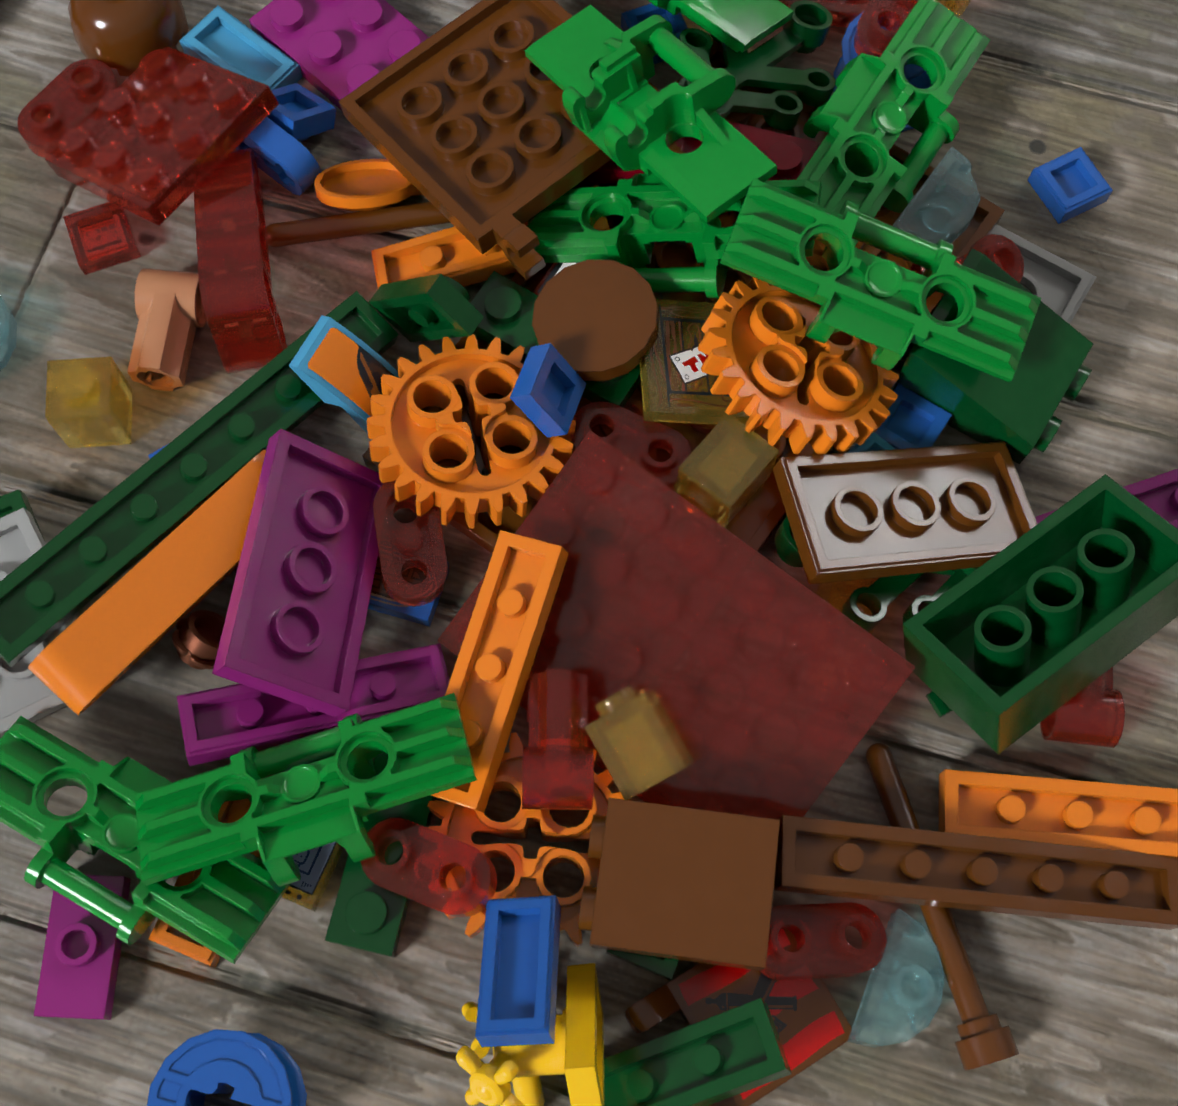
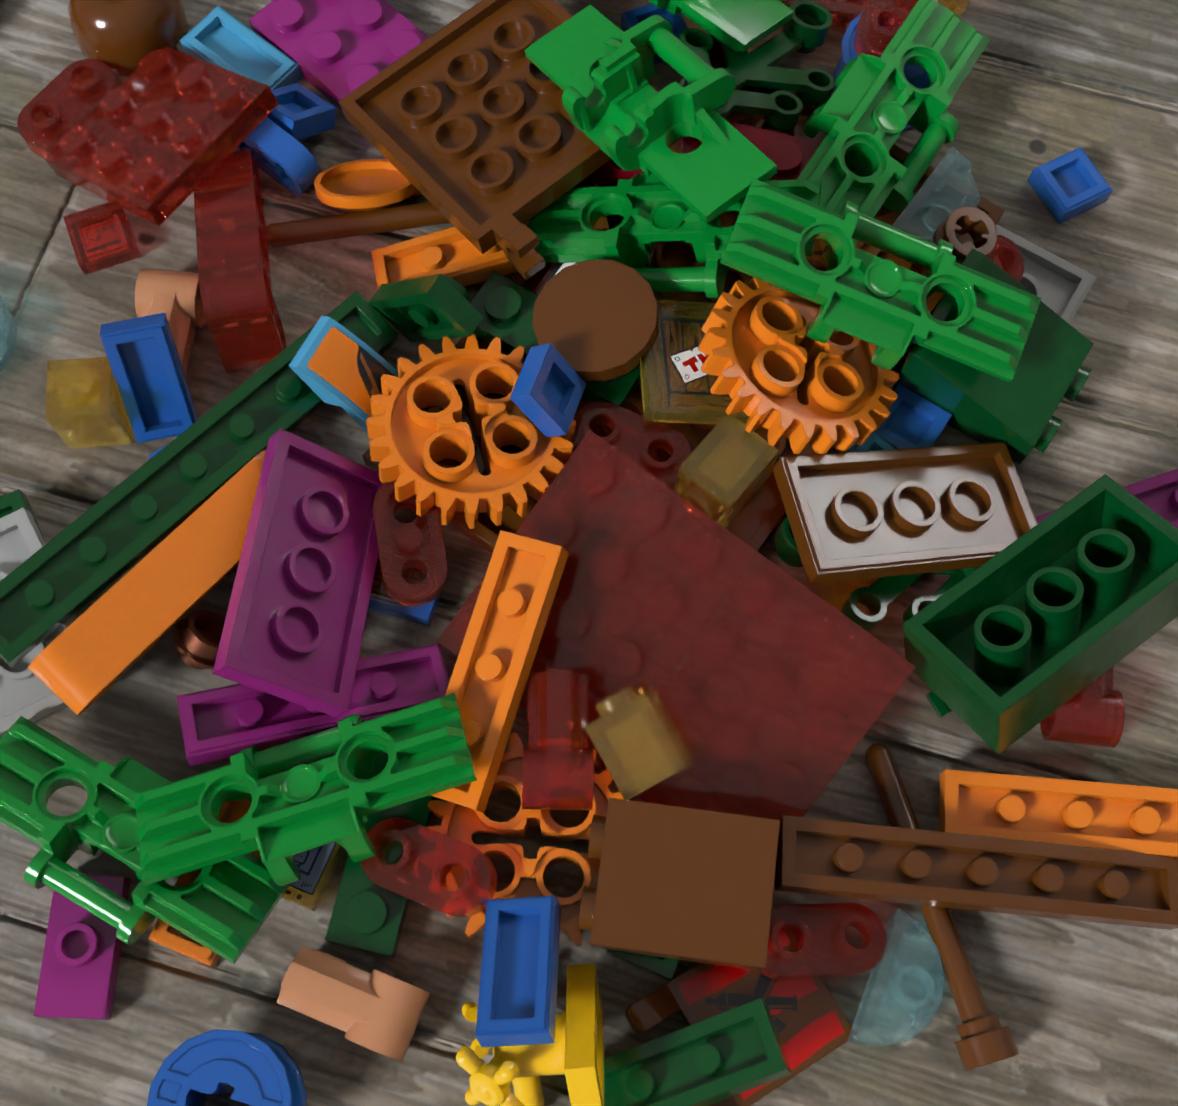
none -> blue tile [100,313,199,443]
none -> nougat piece [277,945,430,1062]
none -> reddish brown bush [933,206,997,265]

